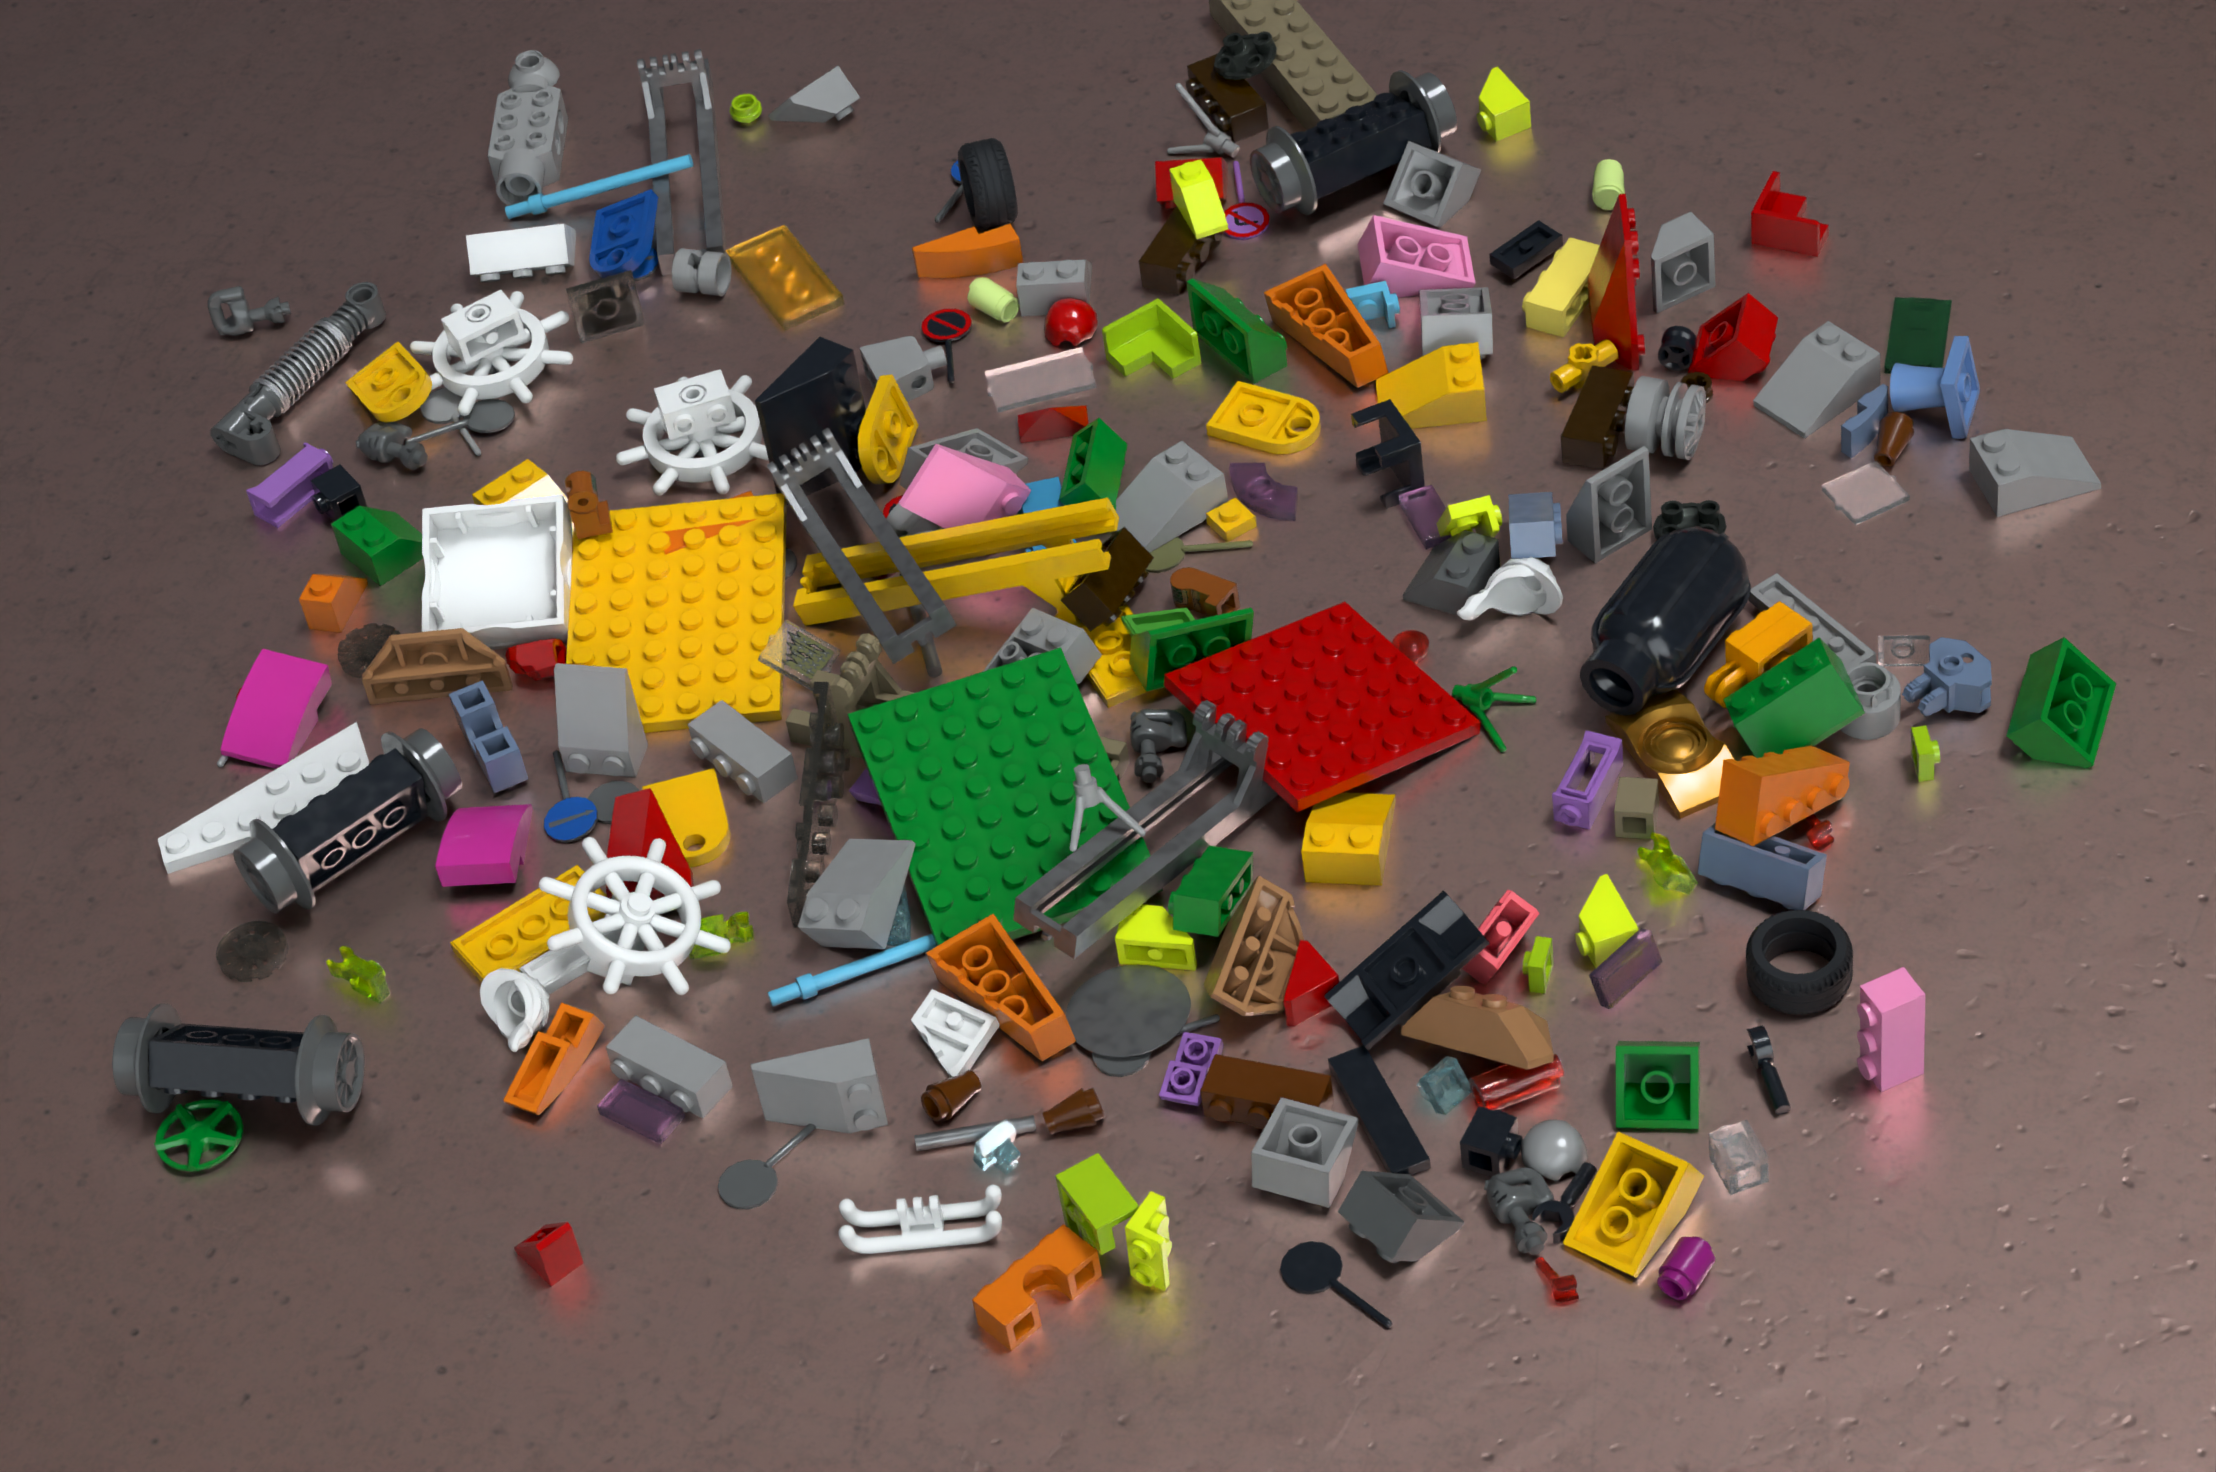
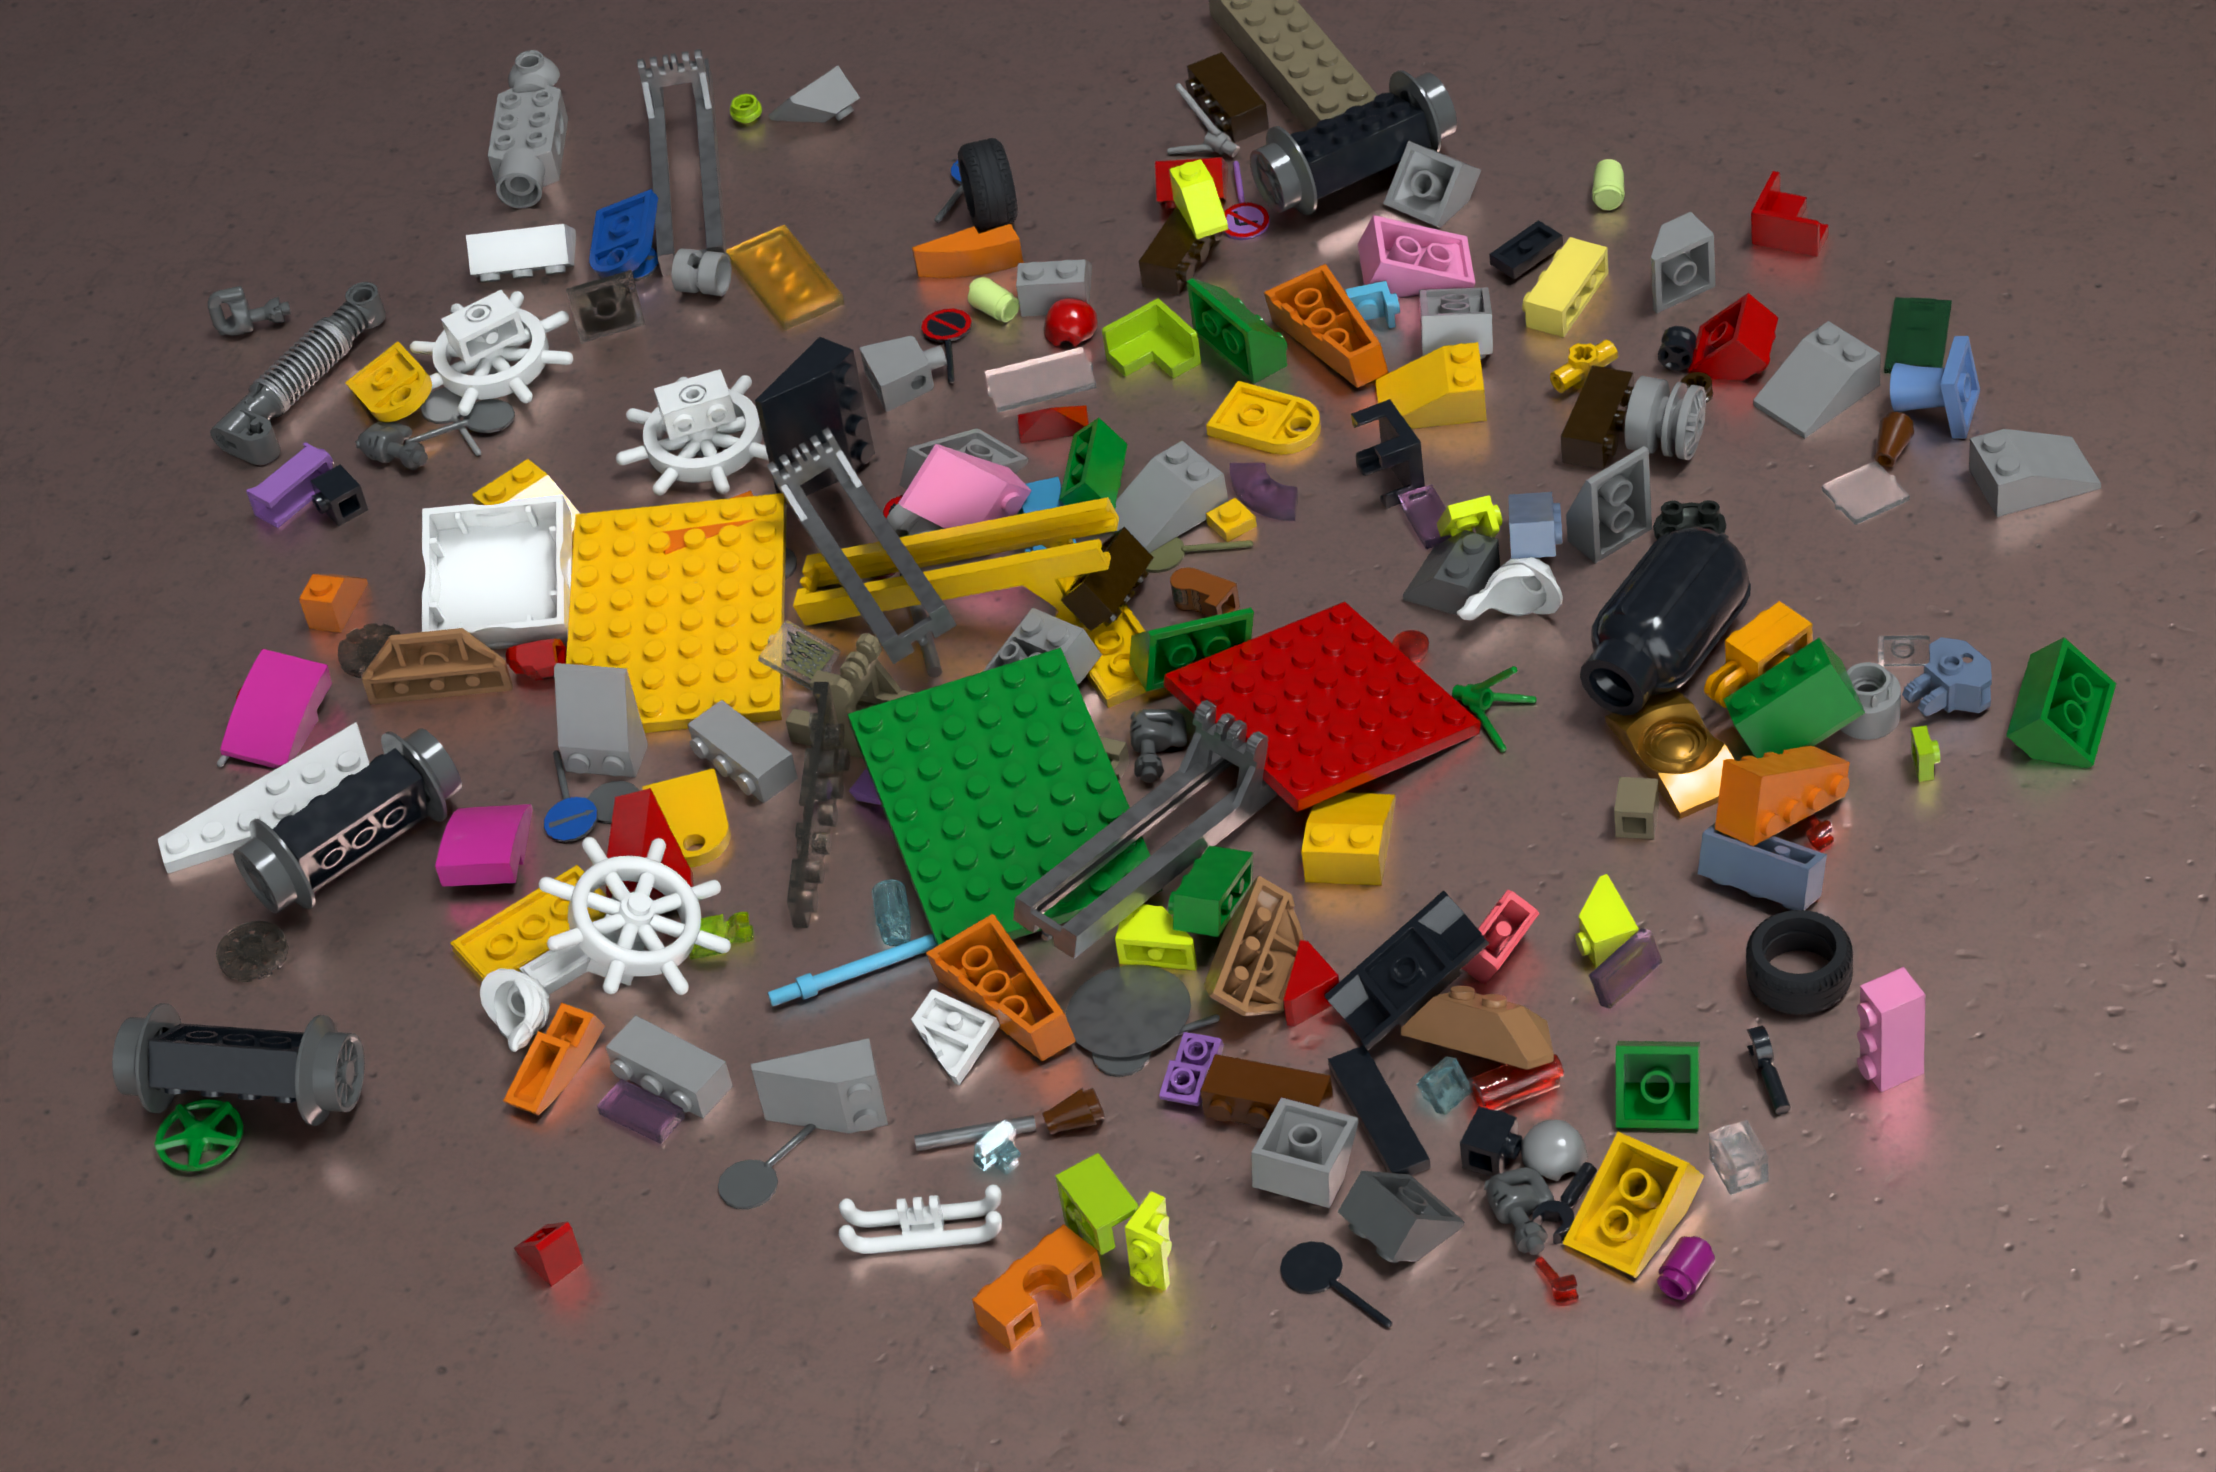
clear neon green plate [326,946,390,1004] -> none
green slope [331,505,424,587] -> none
sand blue arch [449,680,528,793] -> none
medium azure bar [505,154,693,219] -> none
dark orange leg [565,471,613,539] -> none
light grey slope [798,839,916,949] -> none
yellow tile [858,374,919,485] -> none
reddish brown cone [921,1070,981,1121] -> none
light grey plant [1069,764,1146,852] -> none
bright green tile [1121,607,1195,637] -> none
pearl dark grey dish [1214,32,1277,80] -> none
neon yellow slope [1477,66,1531,141] -> none
lime plate [1522,936,1554,994] -> none
medium lavender window [1552,730,1623,830] -> none
red wedge [1588,194,1645,371] -> none
clear neon green plate [1637,832,1698,894] -> none
light grey plate [1748,573,1876,671] -> none
sand blue slope [1841,383,1888,459] -> none

